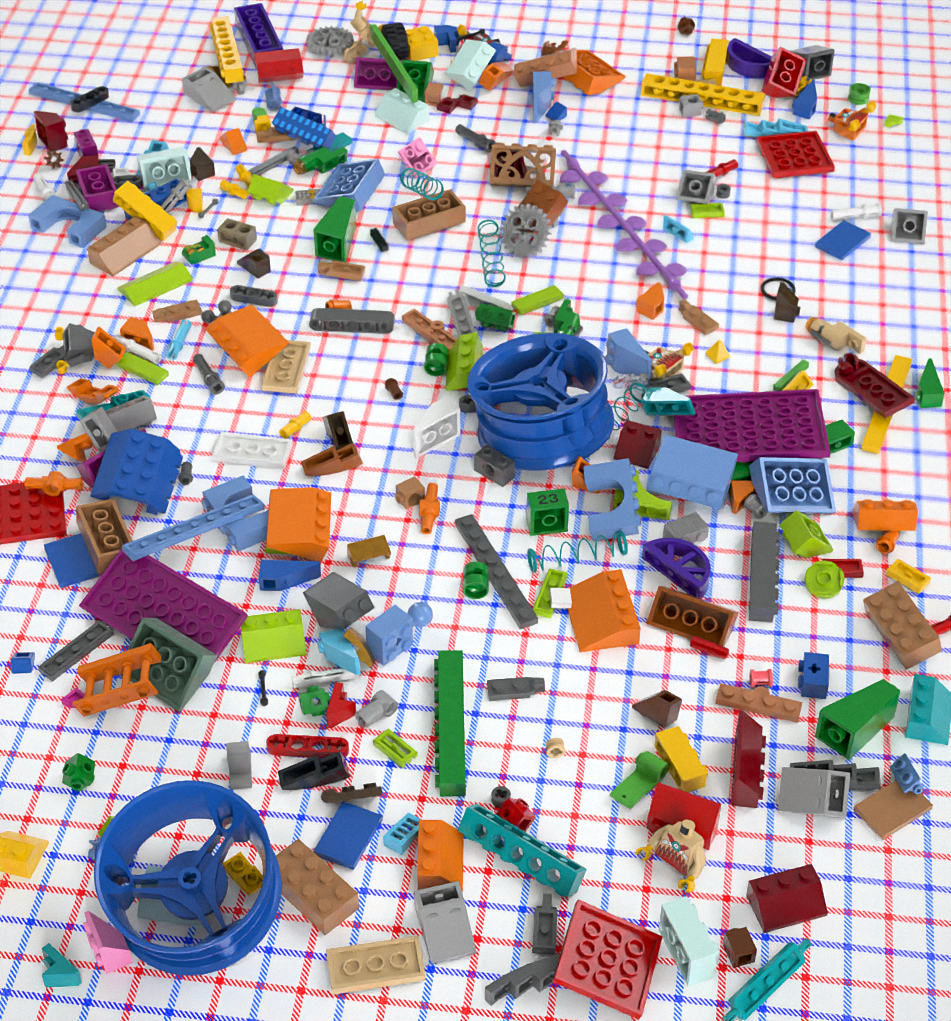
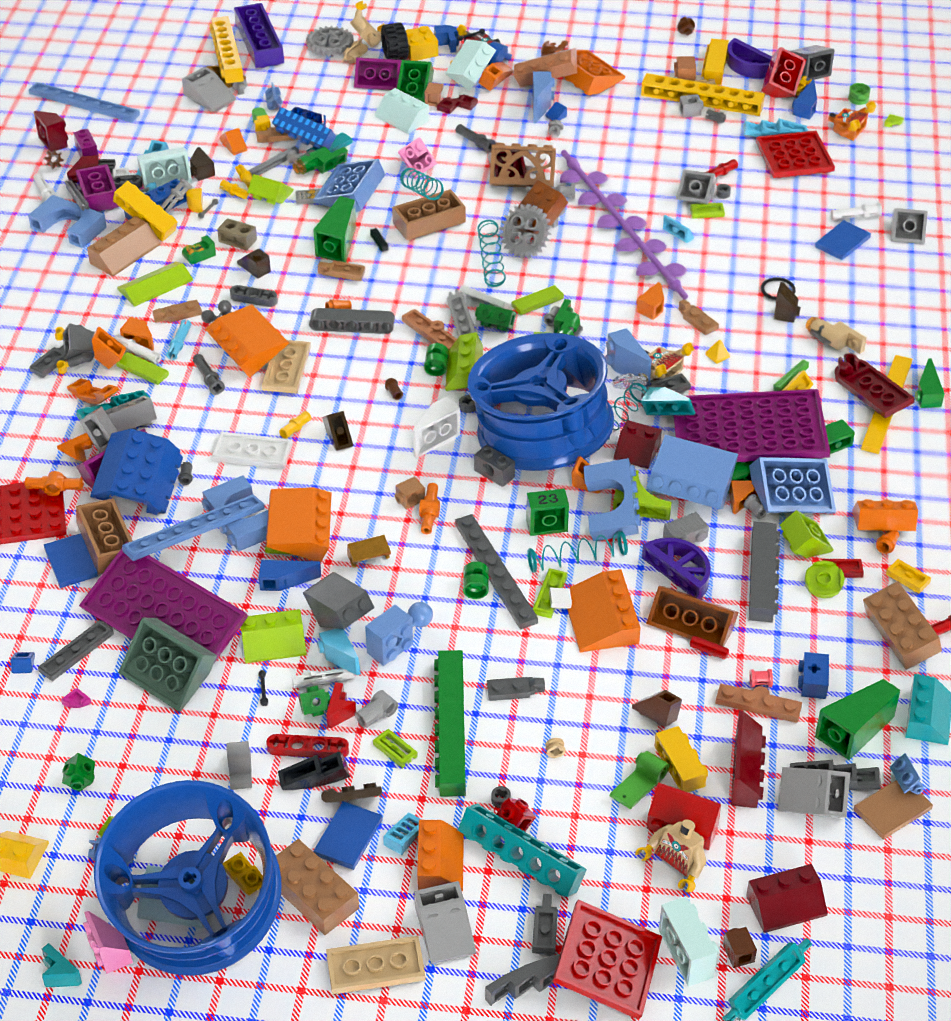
yellow slope [22,124,38,156] -> none
black beam [70,86,109,113] -> none
orange fence [73,643,161,717] -> none
red slope [254,48,304,83] -> none
dark orange slope [301,442,364,476] -> none
pearl gold slope [343,627,376,668] -> none
bright green tile [370,24,418,103] -> none

